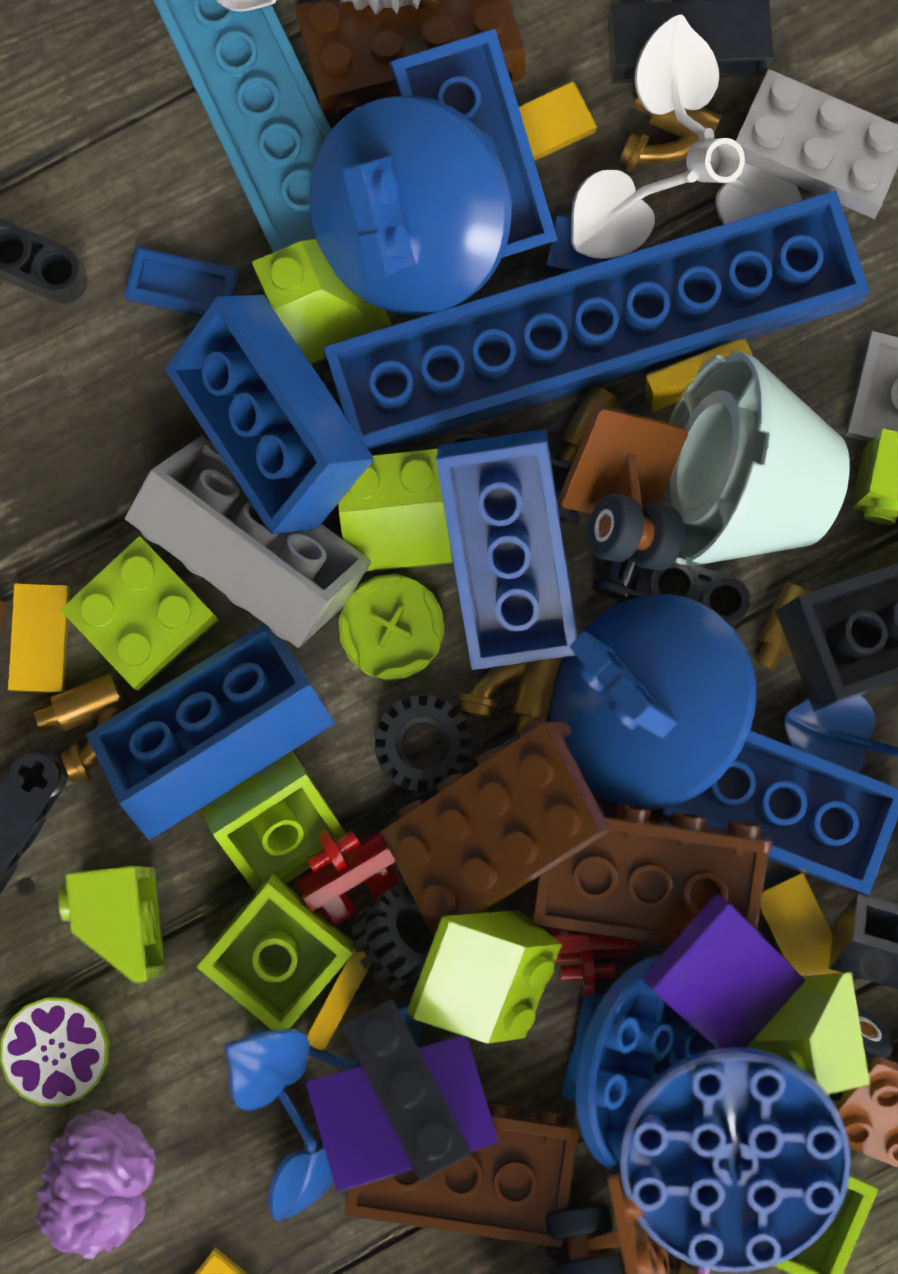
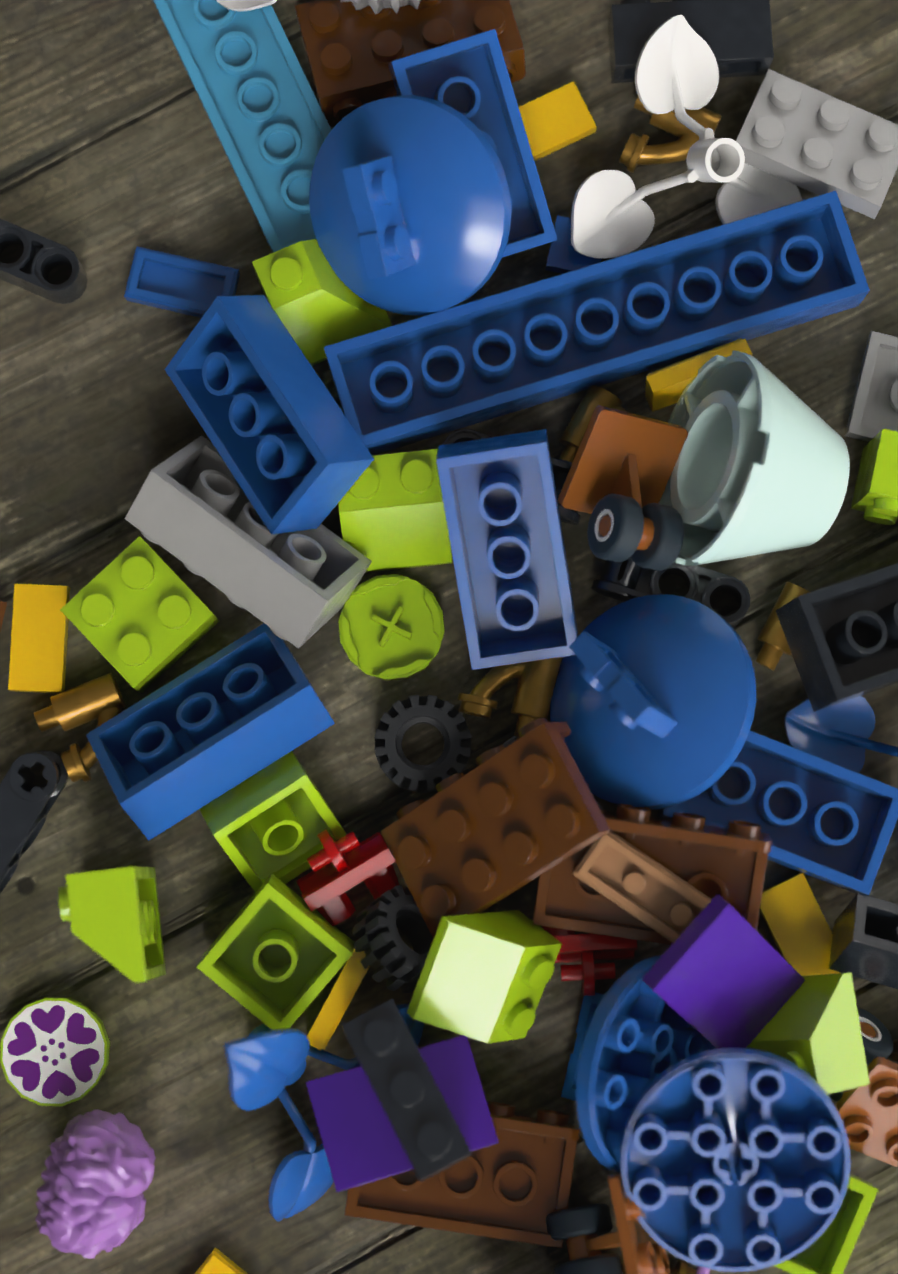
none -> medium nougat tile [572,831,712,943]

